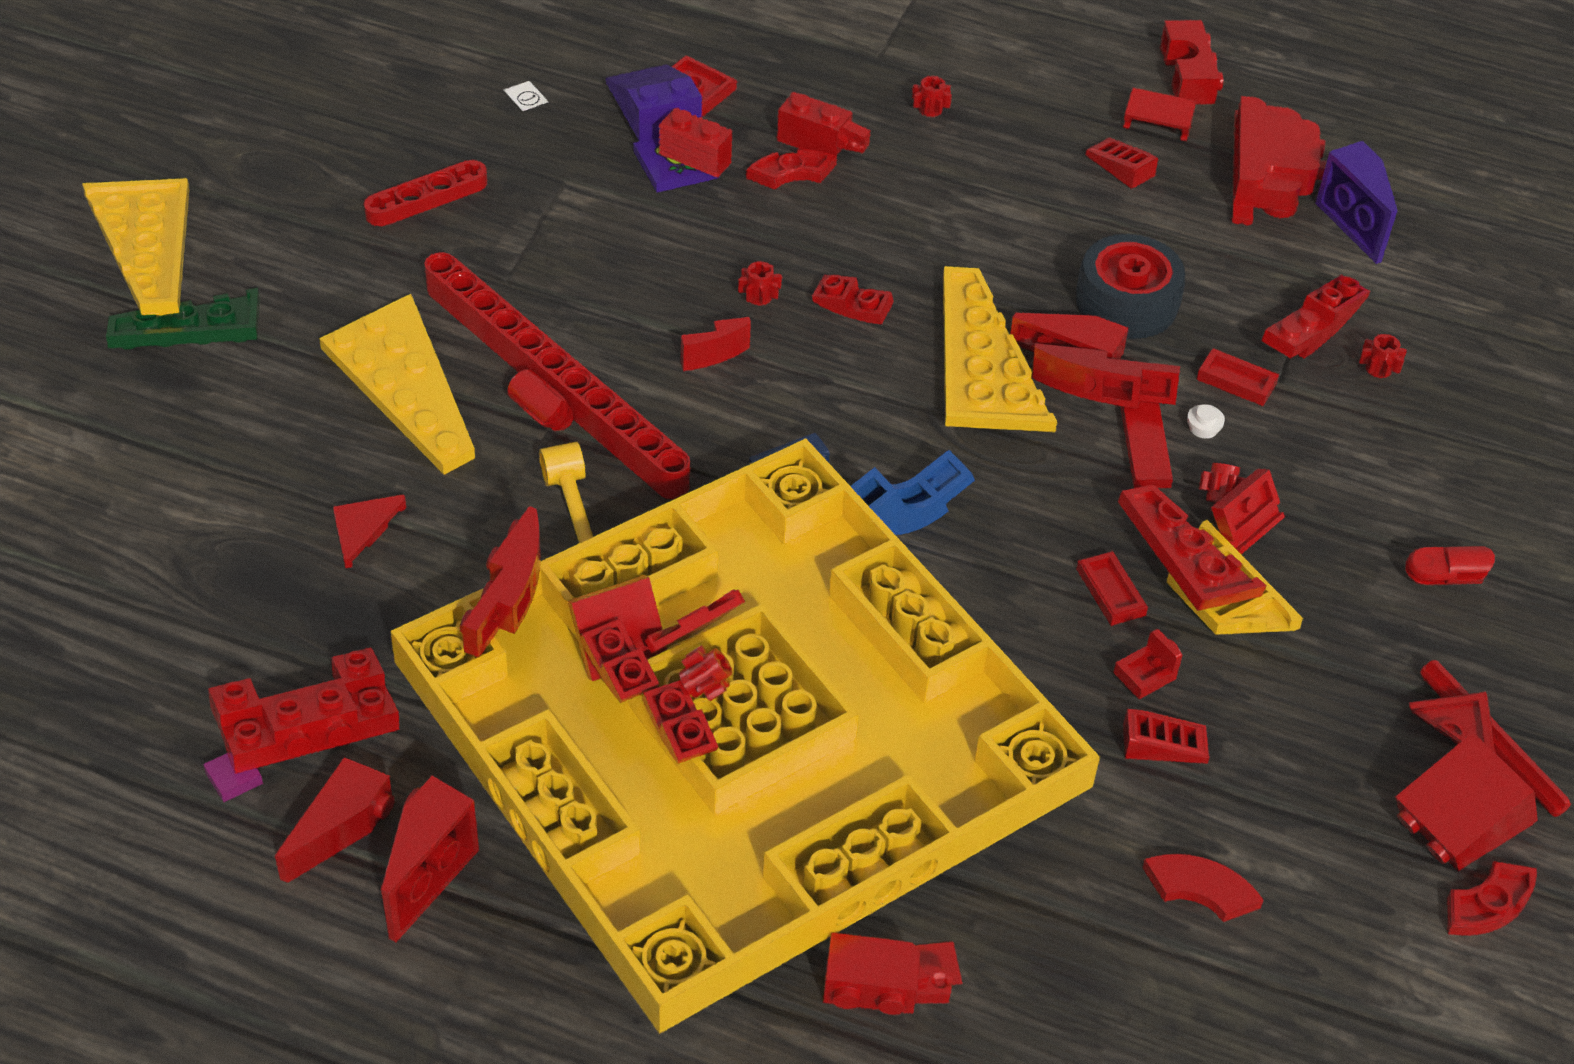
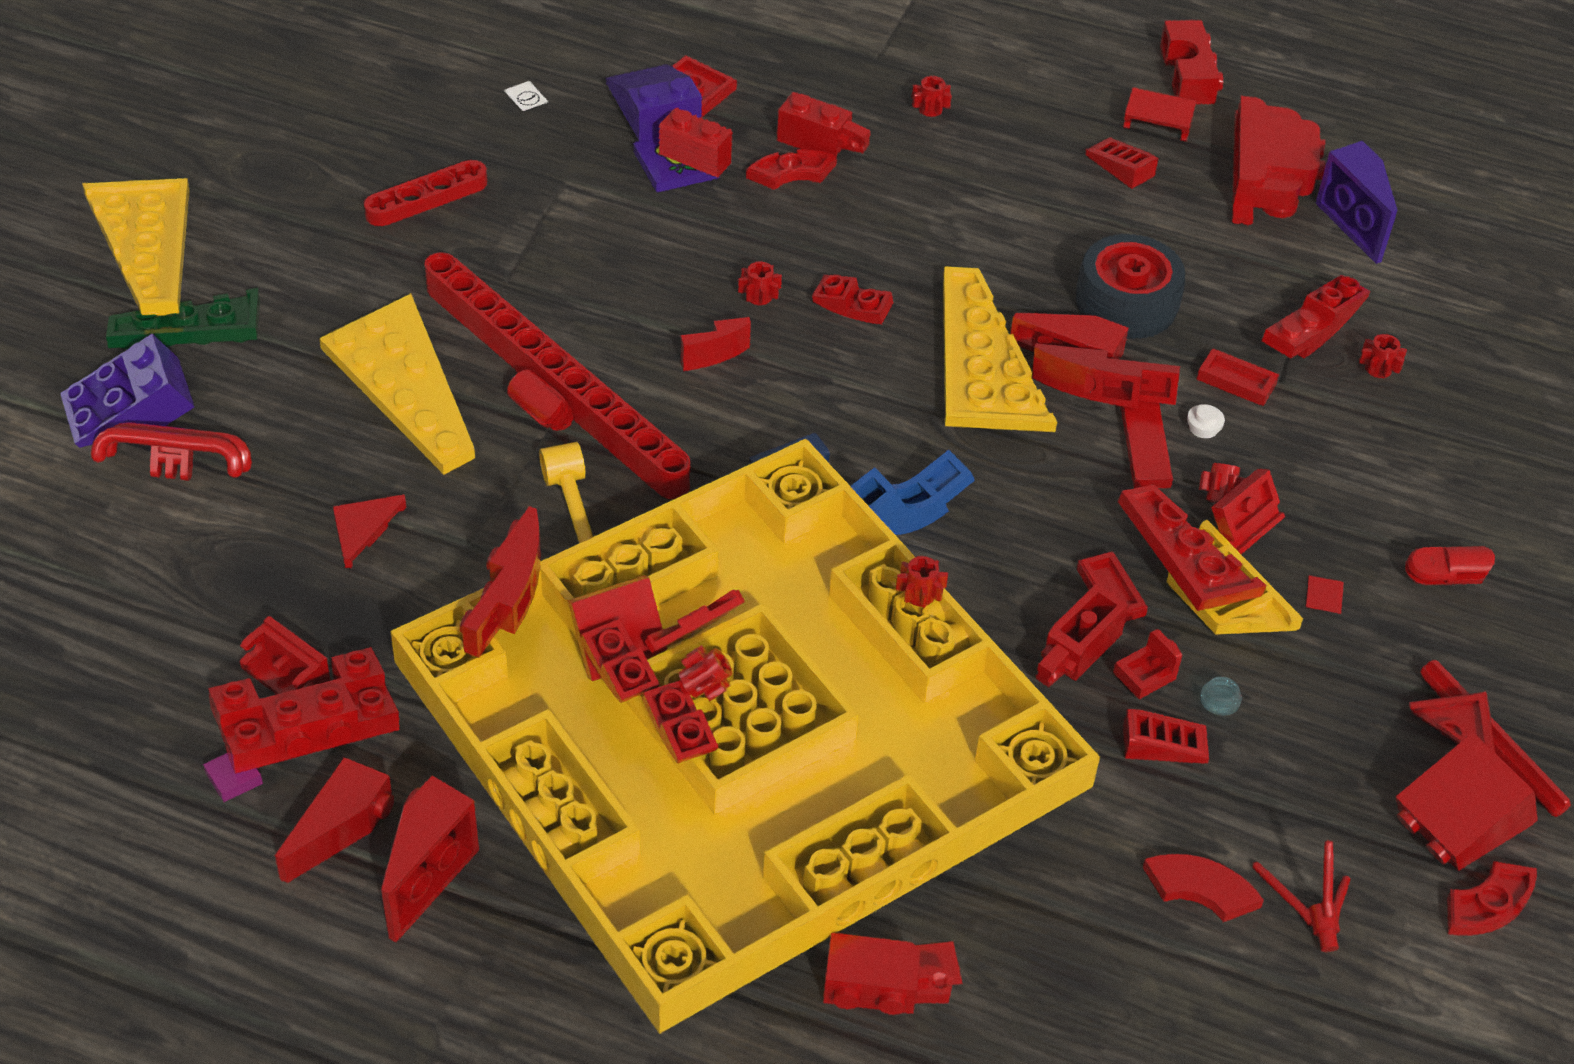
none -> dark purple slope [60,334,195,448]
none -> red piece [91,422,252,481]
none -> red hinge [239,616,331,695]
none -> red gear [895,555,948,607]
none -> red hinge [1036,584,1129,687]
none -> clear light blue plate [1200,677,1242,716]
none -> red plant [1252,840,1351,952]
none -> red sticker [1306,575,1344,614]

